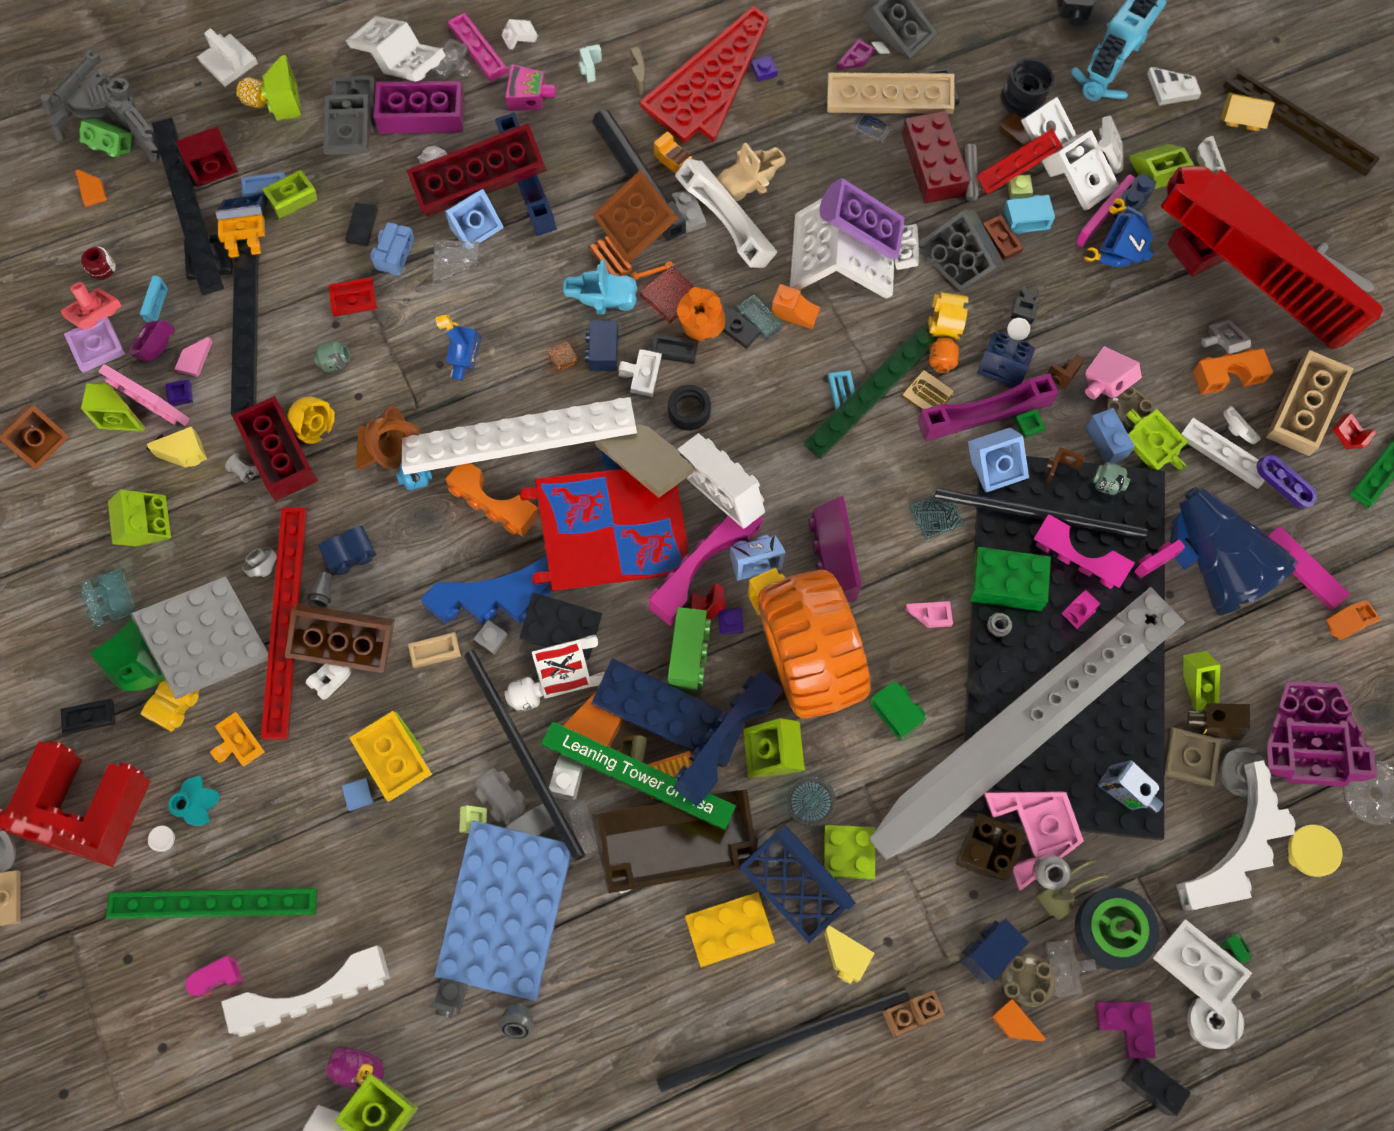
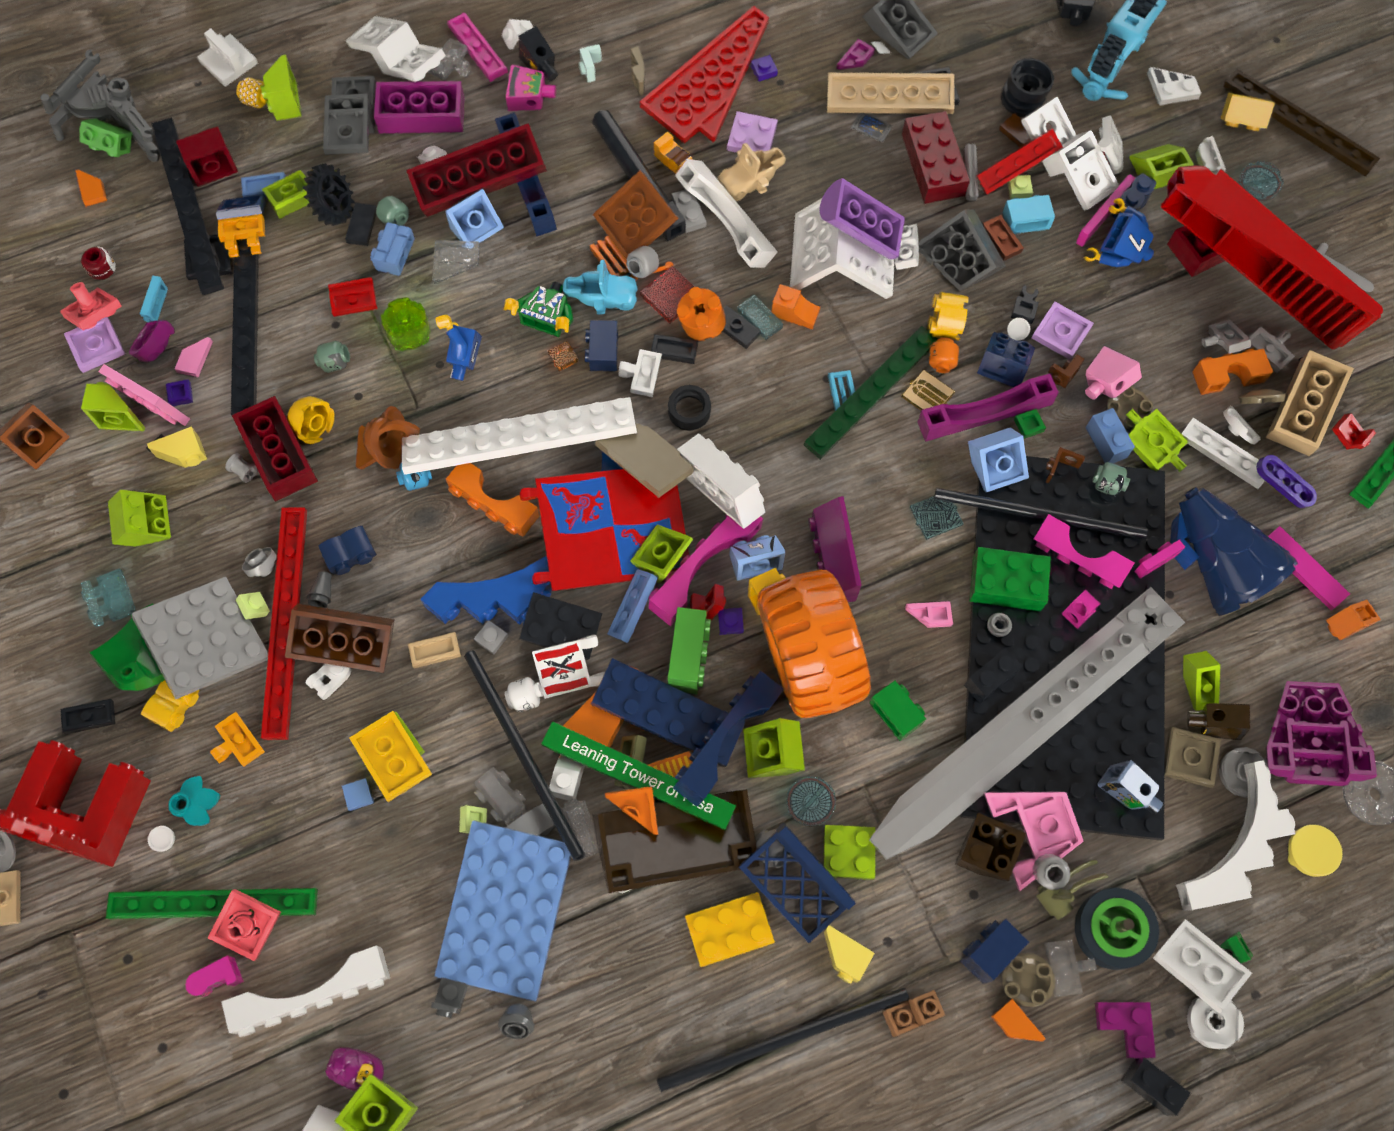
none -> coral plate [208,889,281,961]
none -> yellowish green plate [235,592,270,620]
none -> black gear [303,163,355,226]
none -> sand green head [376,196,409,226]
none -> clear neon green brick [381,297,431,351]
none -> torso [503,282,574,337]
none -> black torso [519,26,558,82]
none -> orange tile [605,786,658,835]
none -> medium blue plate [607,569,658,643]
none -> light grey head [627,246,659,278]
none -> lime slope [630,524,693,584]
none -> lavender plate [727,111,778,153]
none -> lavender plate [1032,302,1094,360]
none -> dark tan dish [1238,389,1287,404]
none -> clear light blue tile [1239,161,1284,201]
none -> light grey plate [1248,327,1295,373]

